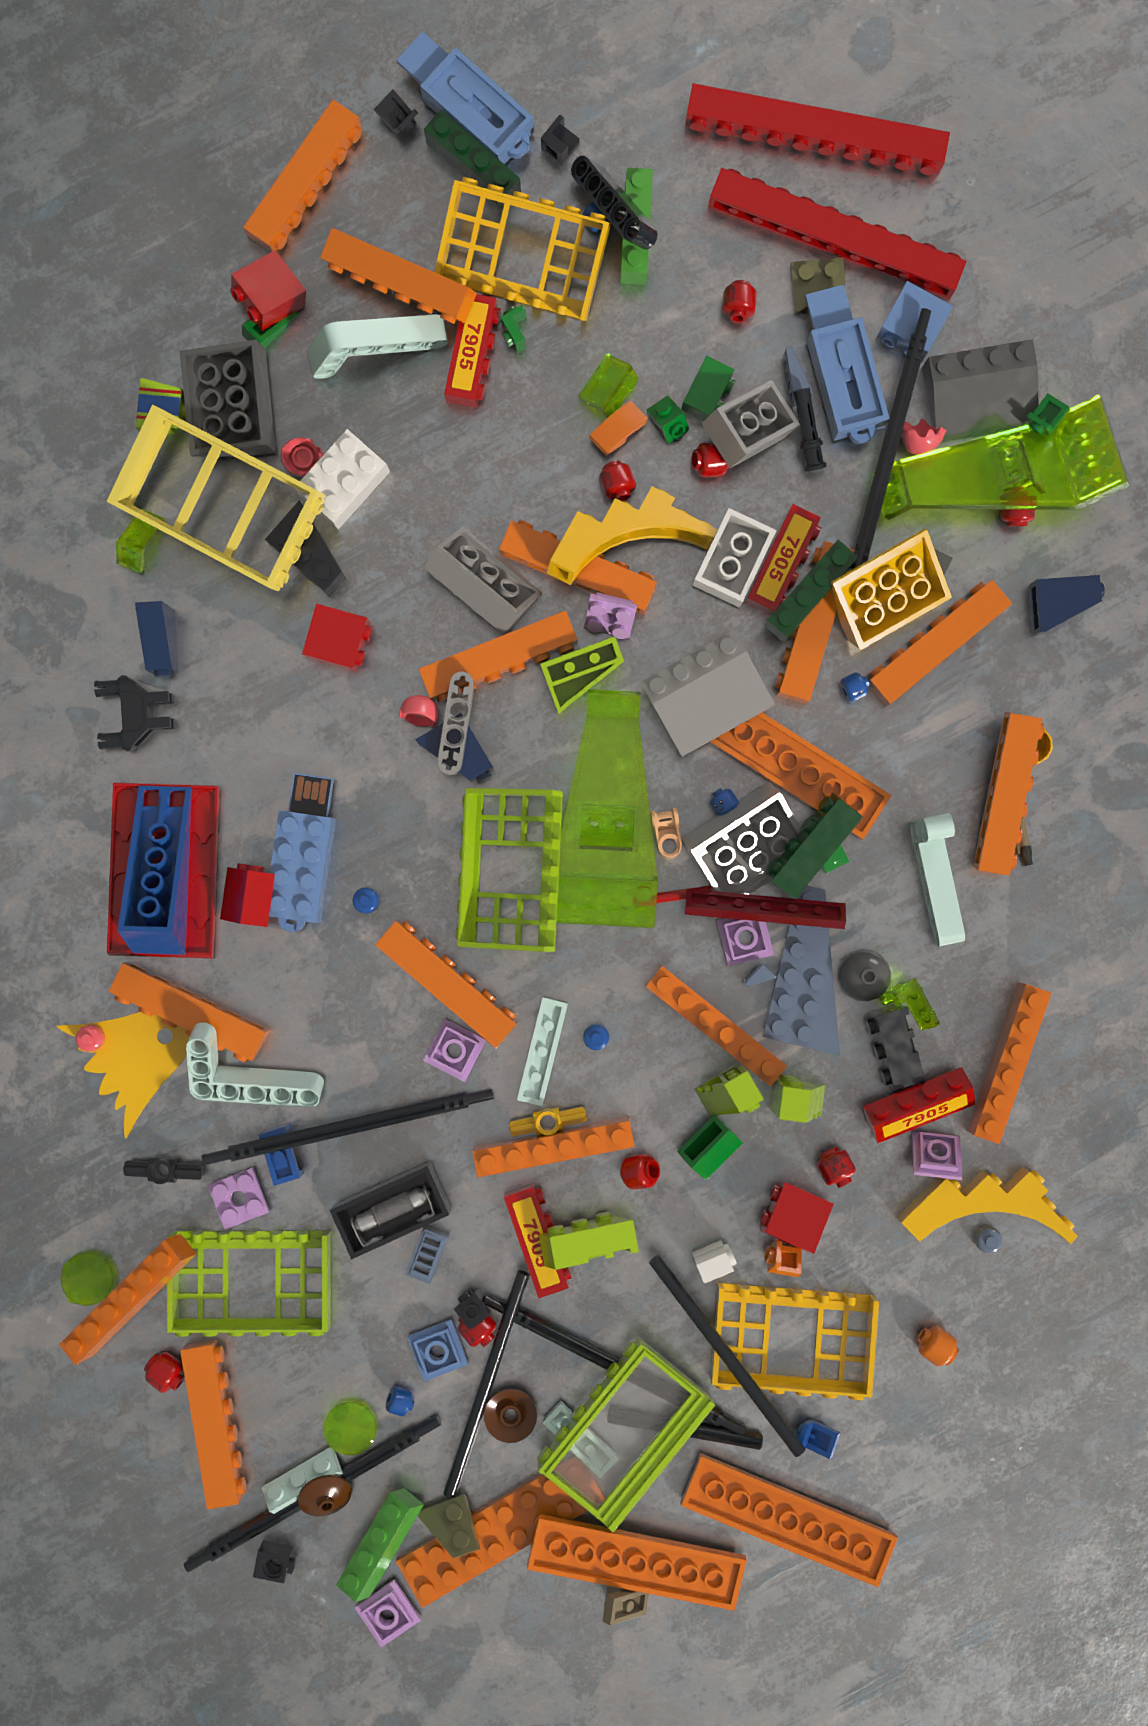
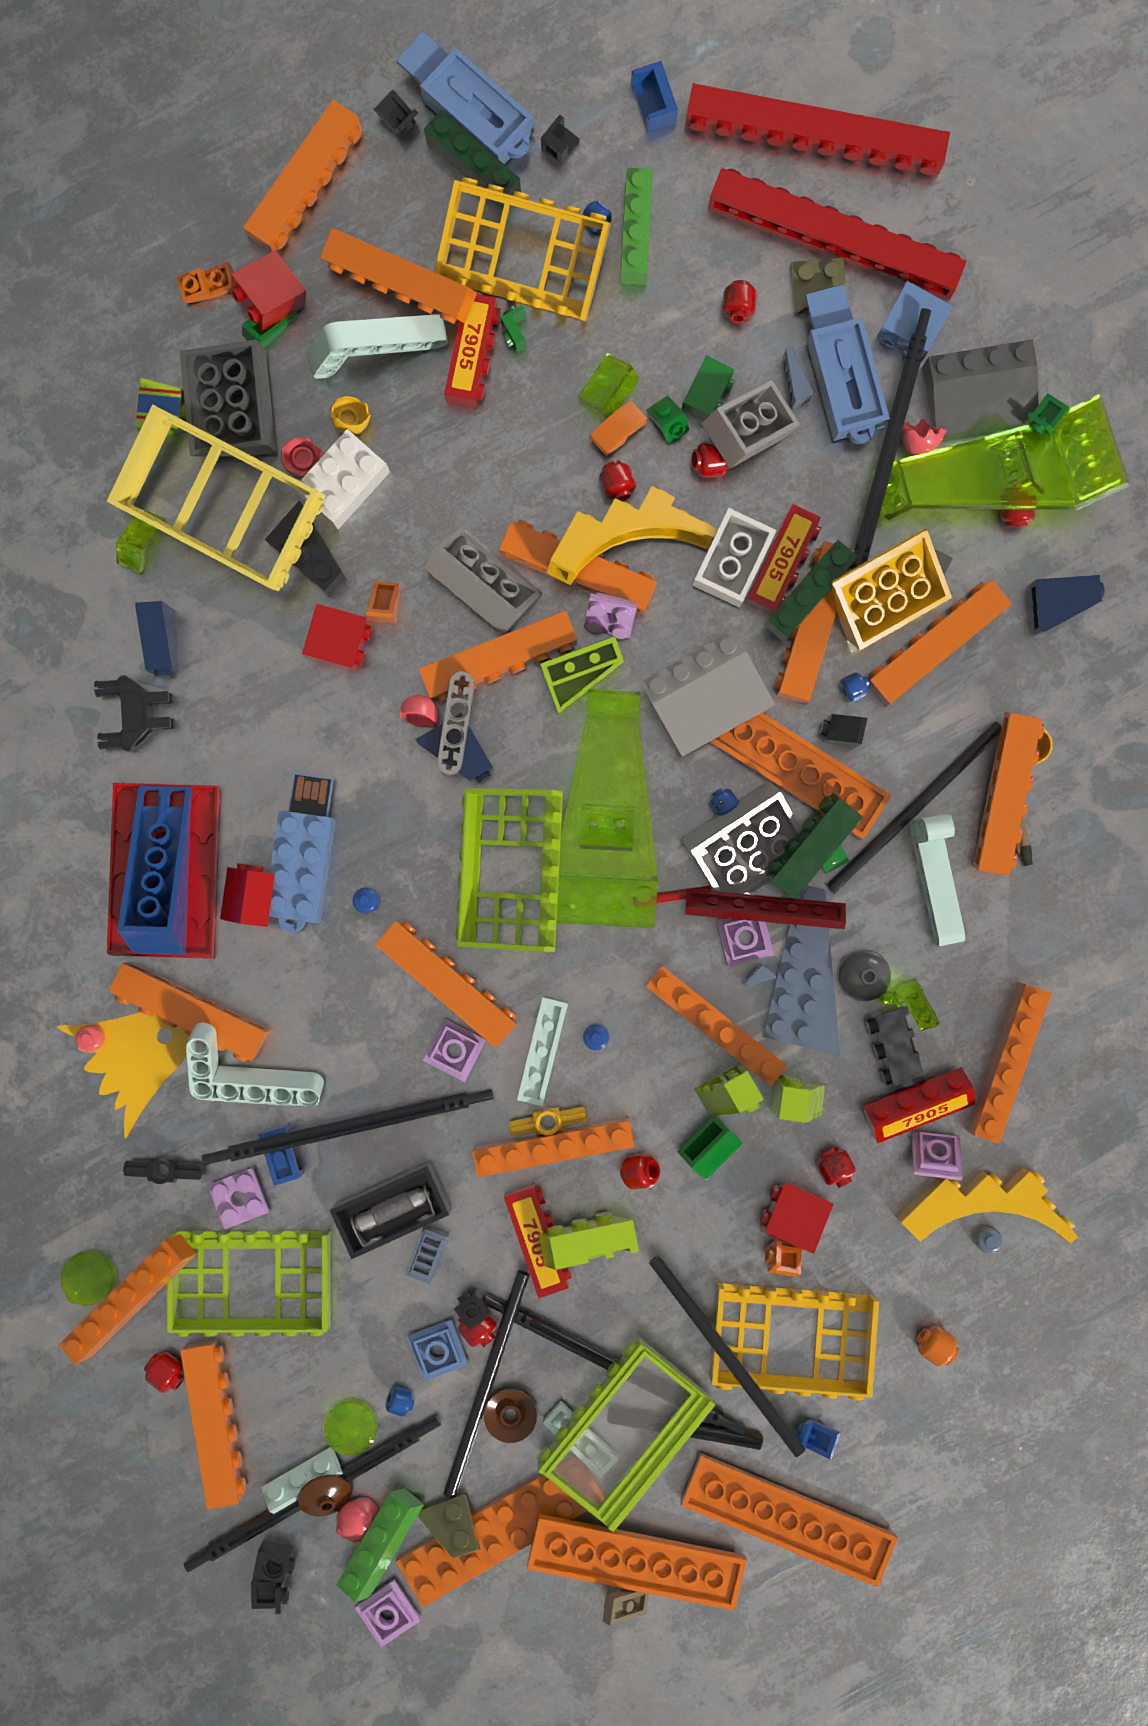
black beam [571,156,658,250] -> none
light nougat piece [650,807,682,859] -> none
white brick [692,1240,737,1284] -> none
black pin [793,387,827,472] -> none
none -> orange slope [176,262,233,303]
none -> black bracket [251,1578,289,1614]
none -> yellow hair [330,395,371,435]
none -> coral hair [336,1497,379,1542]
none -> orange slope [366,581,400,624]
none -> blue panel [631,61,678,132]
none -> black slope [820,714,868,749]
none -> black piece [826,721,1001,894]

